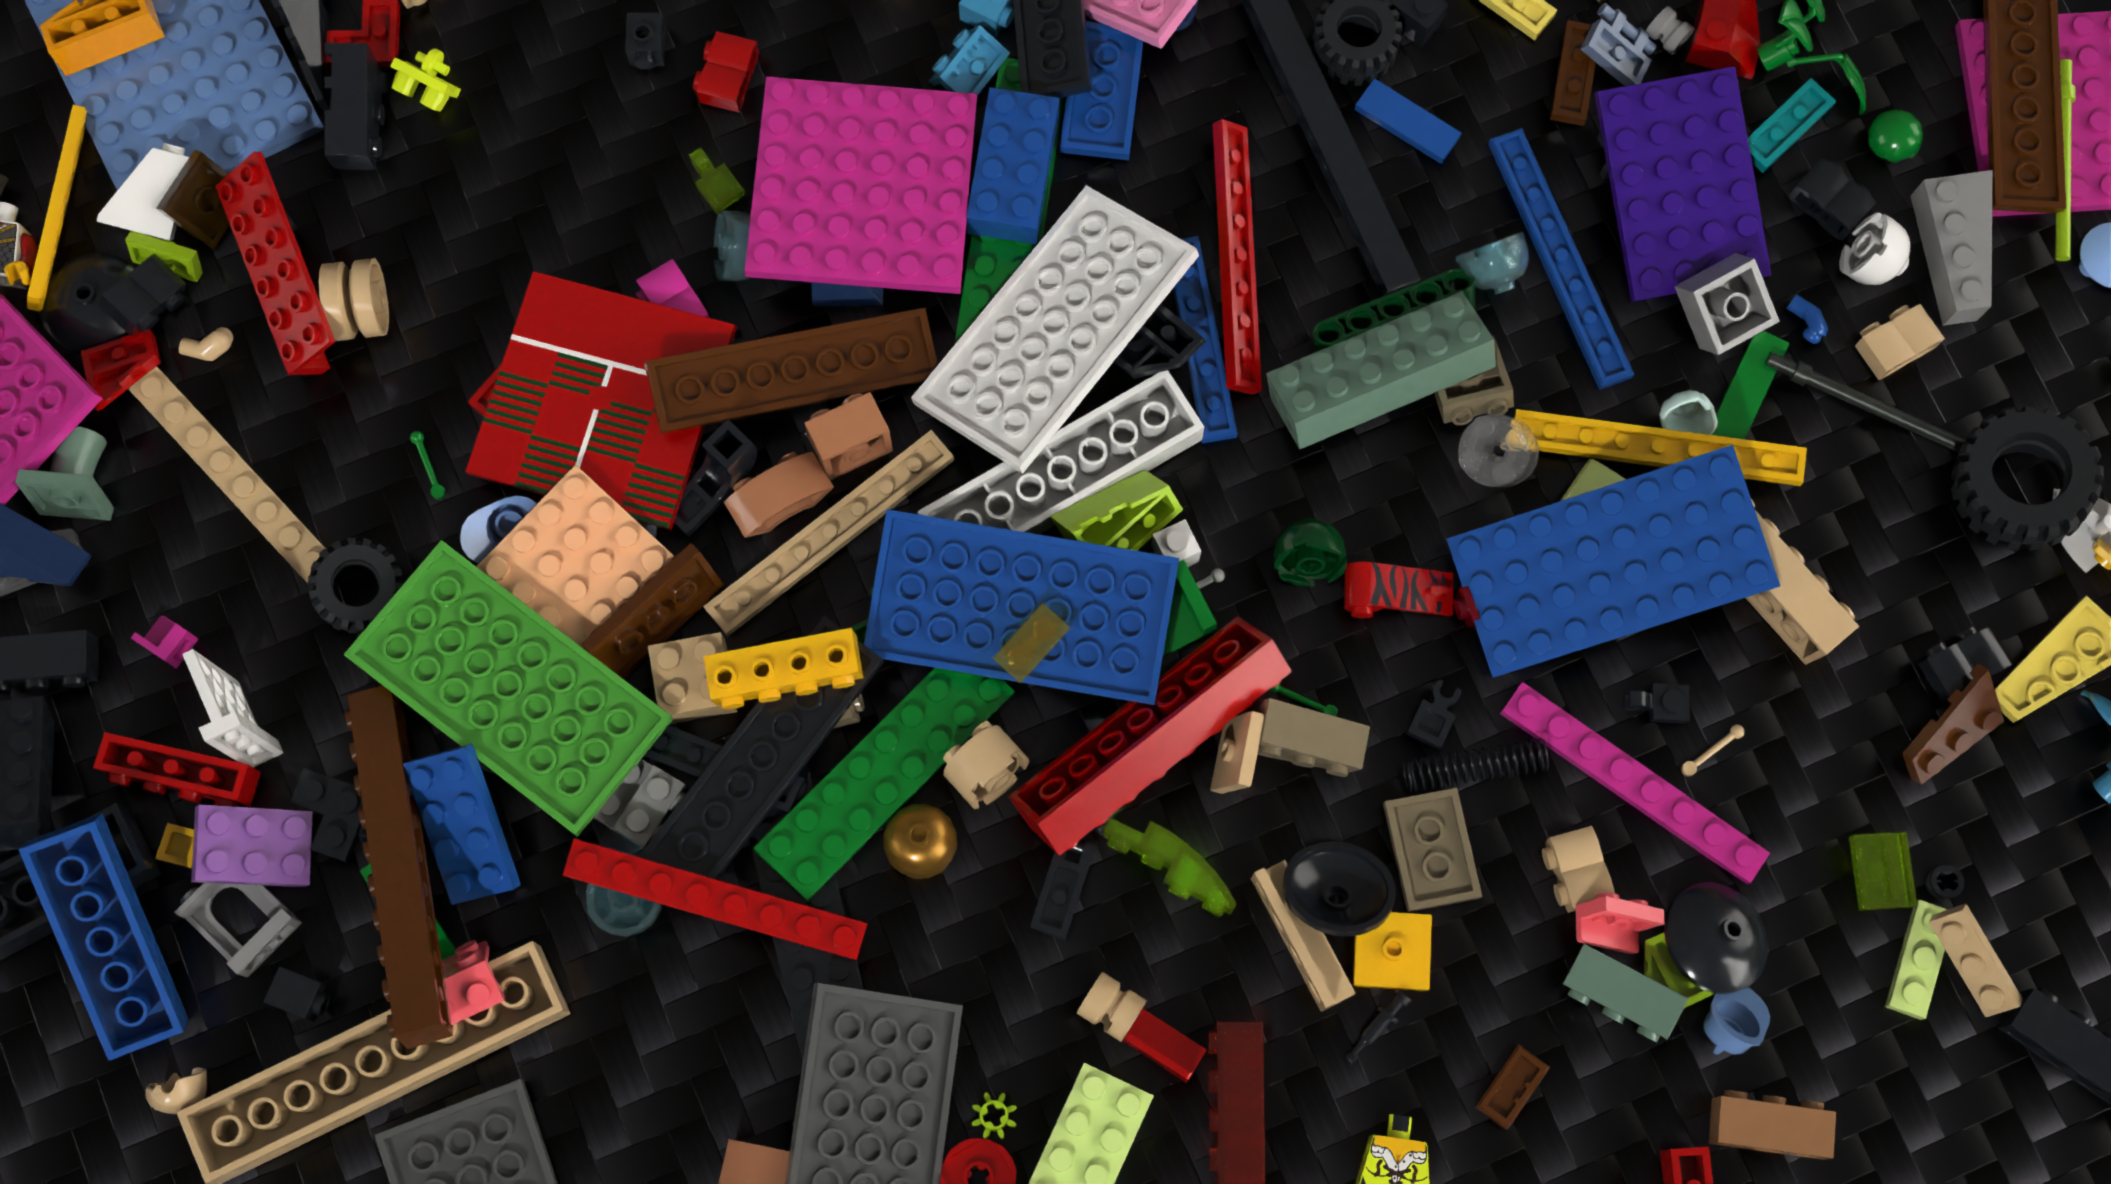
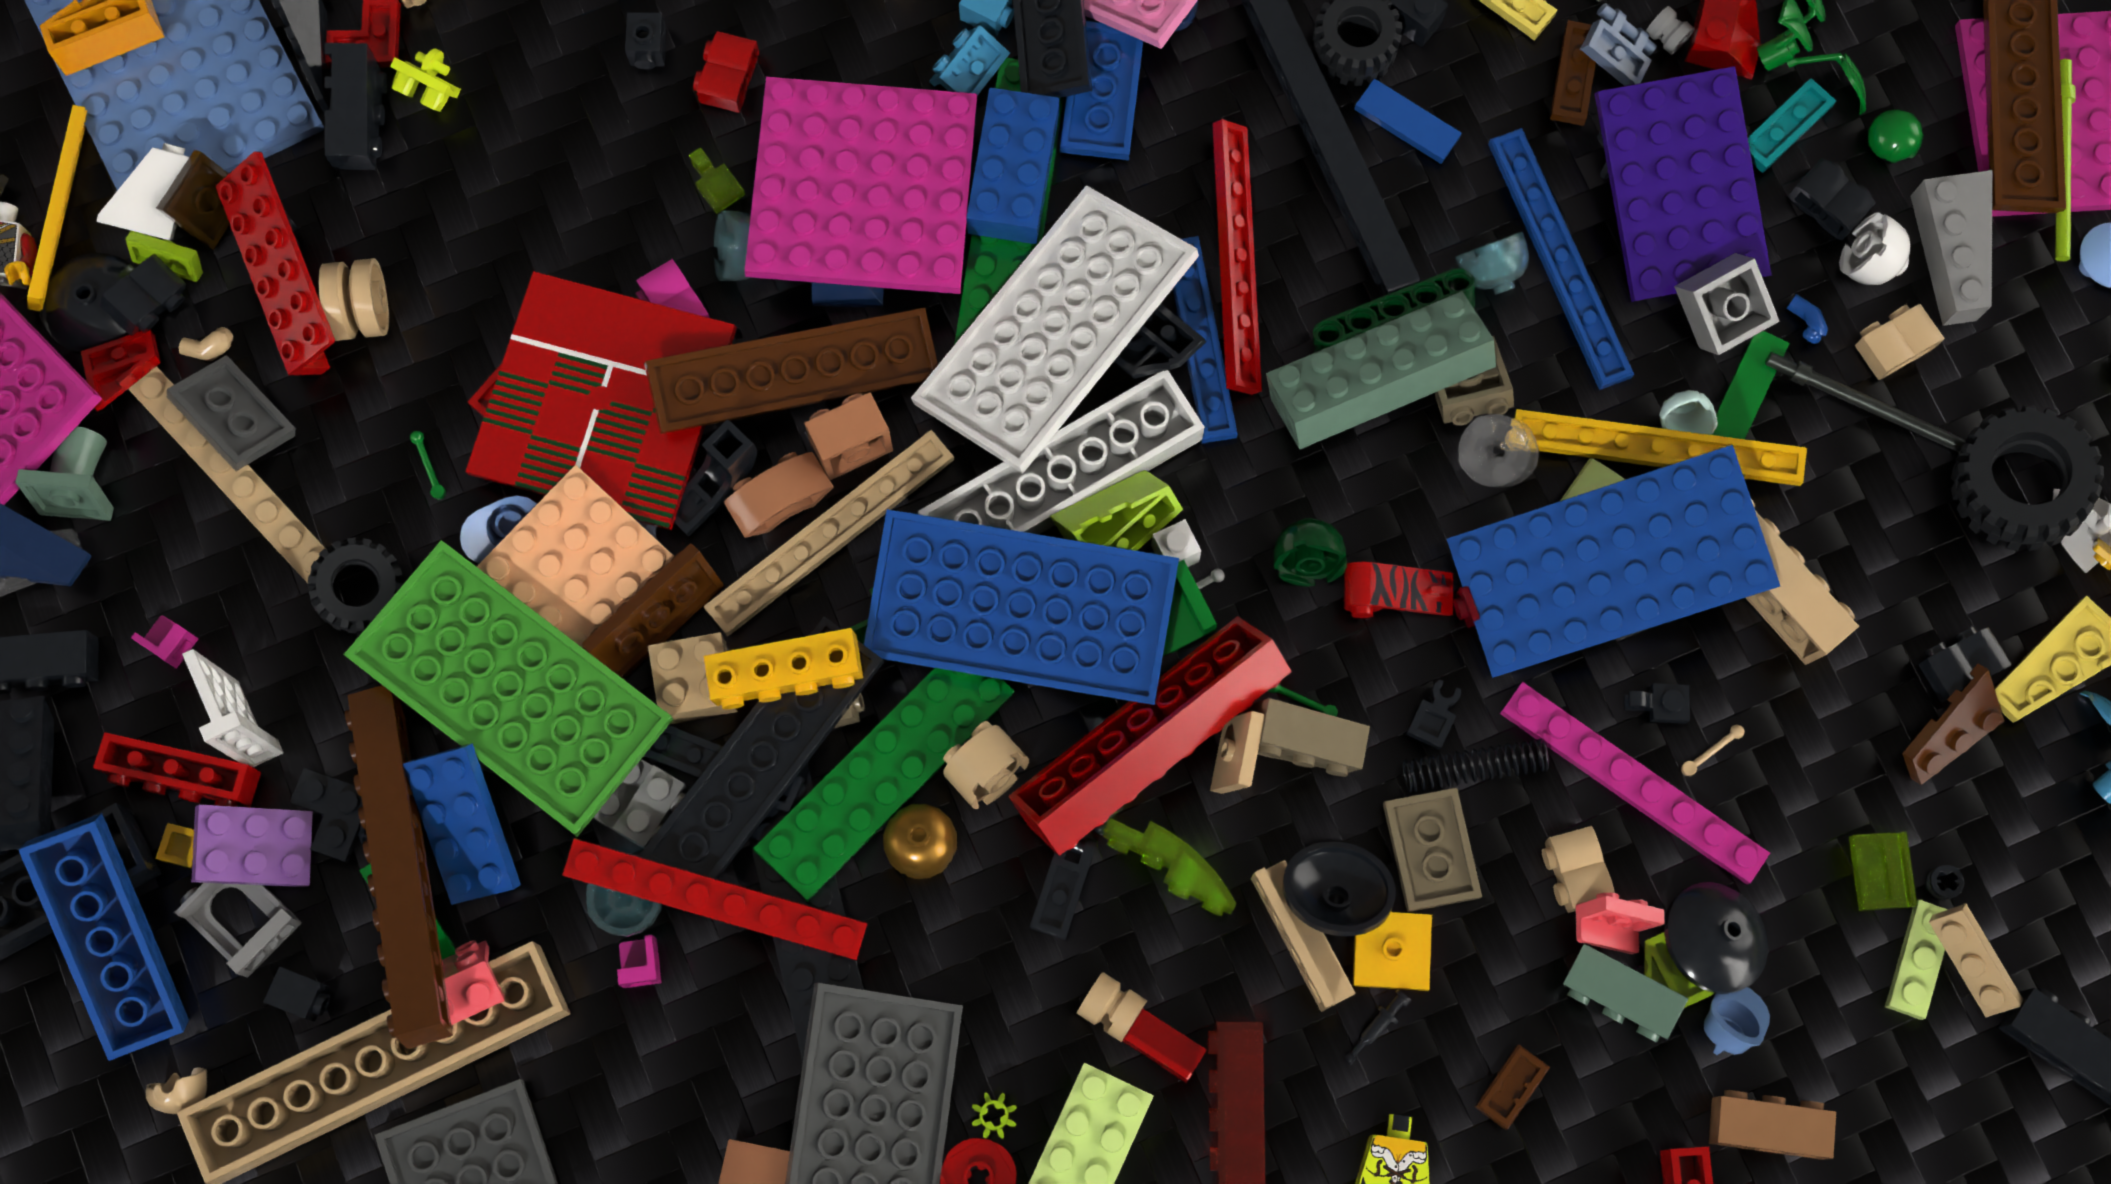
clear yellow plate [993,603,1071,684] -> none
none -> dark grey plate [167,355,296,471]
none -> dark pink panel [617,935,662,988]

